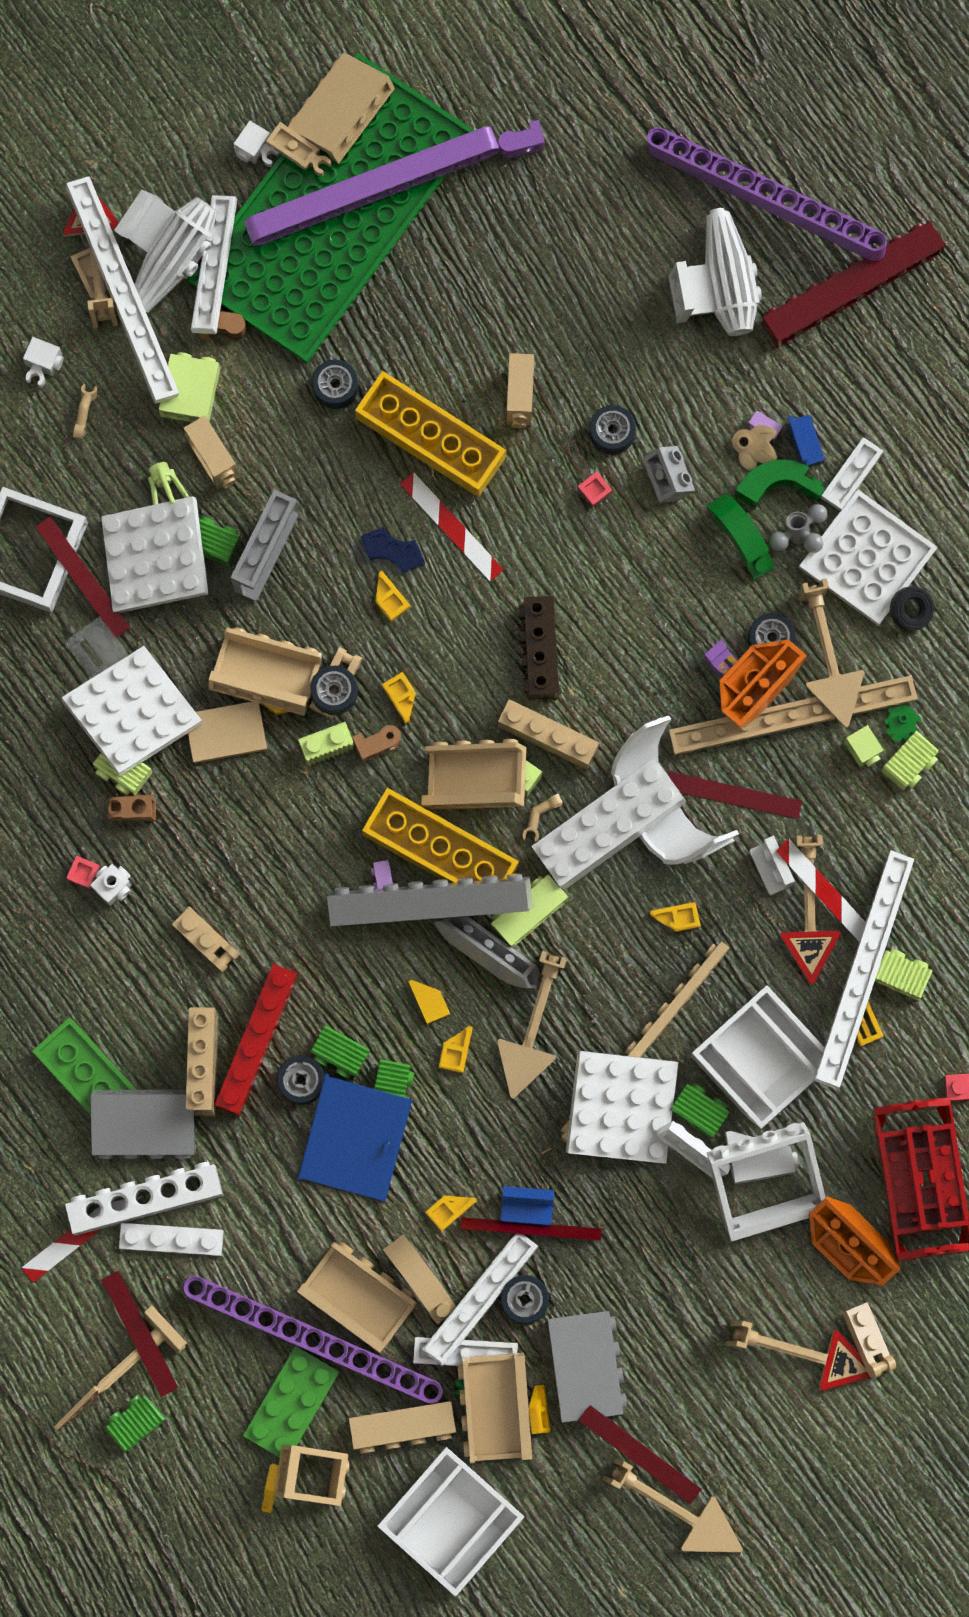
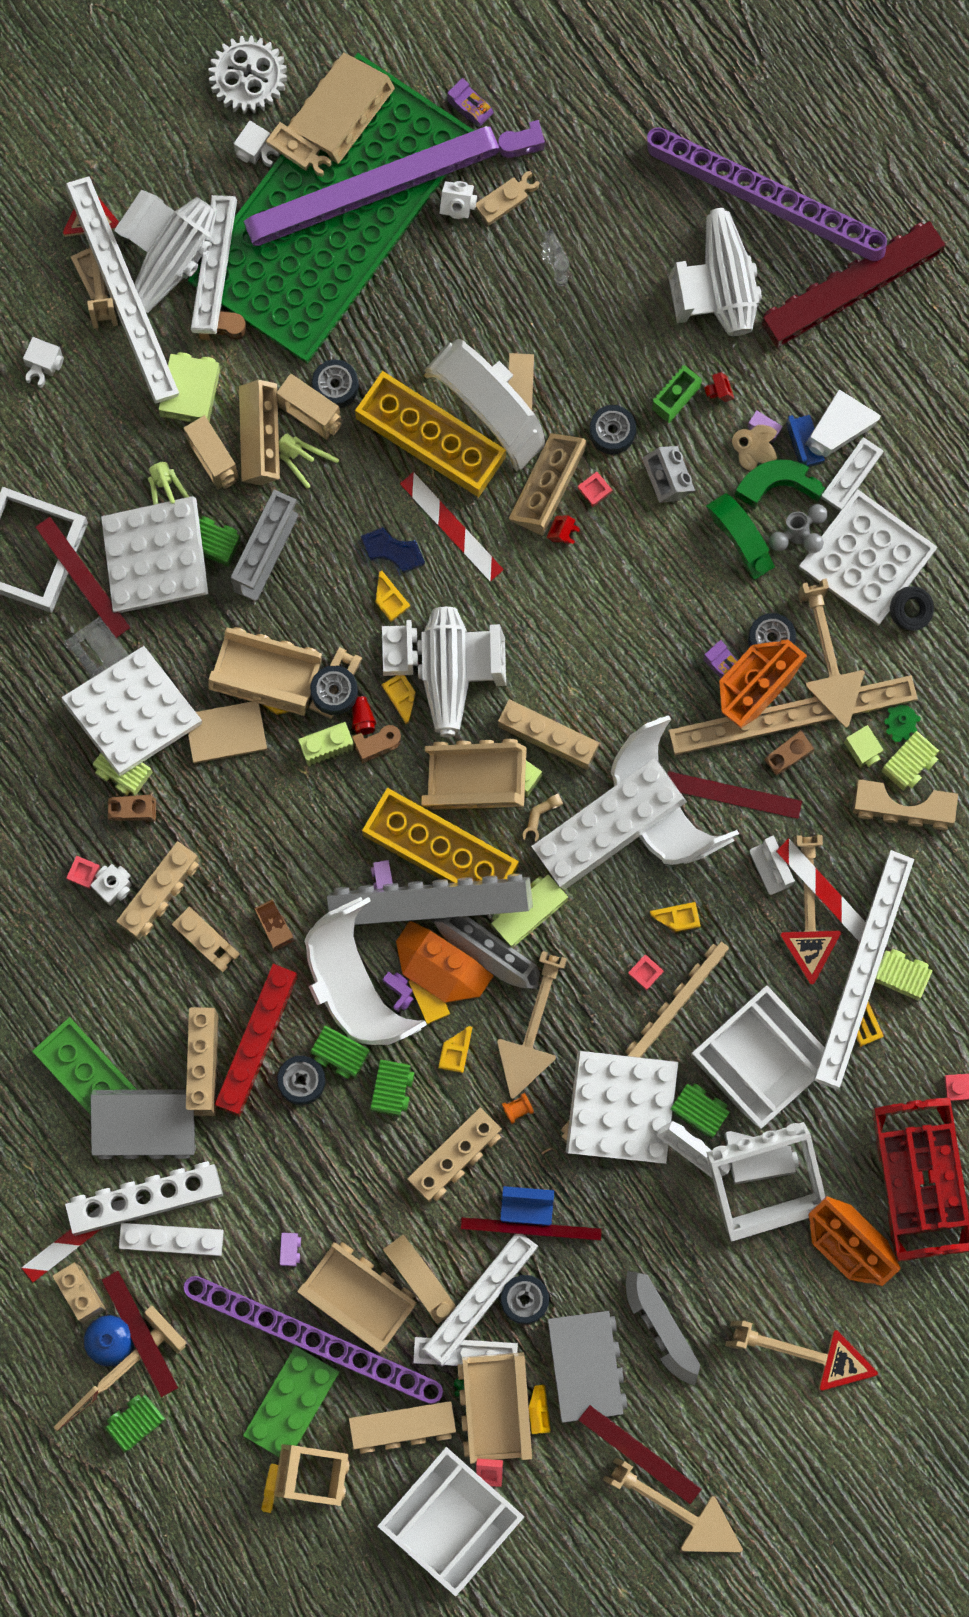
tan arm [73,384,97,439] -> none
blue piece [297,1073,413,1201] -> none
yellow tile [425,1195,477,1232] -> none
dark brown brick [519,596,559,700] -> none
tan plate [842,1302,896,1379] -> none
none -> tan window [53,1262,106,1324]
none -> blue cylinder [83,1315,134,1367]
none -> tan brick [116,841,200,940]
none -> white gear [208,36,287,114]
none -> tan brick [239,379,280,485]
none -> leg [254,900,294,951]
none -> tan window [276,374,342,440]
none -> yellowish green plant [279,433,339,488]
none -> lavender piece [280,1233,301,1267]
none -> white piece [304,897,427,1045]
none -> red cone [352,696,377,735]
none -> white bracket [382,620,418,676]
none -> medium lavender bracket [382,972,414,1013]
none -> orange wedge [396,921,494,1003]
none -> tan brick [407,1107,502,1202]
none -> white piece [417,607,506,737]
none -> white piece [424,339,545,471]
none -> white brick [439,181,477,219]
none -> medium lavender leg [447,78,494,127]
none -> tan plate [475,171,539,226]
none -> coral plate [476,1459,503,1487]
none -> orange bush [501,1093,534,1124]
none -> tan slope [509,433,586,536]
none -> clear plate [541,229,569,286]
none -> red tile [546,515,580,544]
none -> light grey brick [626,1271,700,1385]
none -> coral plate [628,955,664,991]
none -> bright green brick [652,365,702,423]
none -> red tile [704,372,735,402]
none -> medium nougat leg [764,731,814,776]
none -> white slope [805,390,881,457]
none -> tan arch [853,780,958,830]

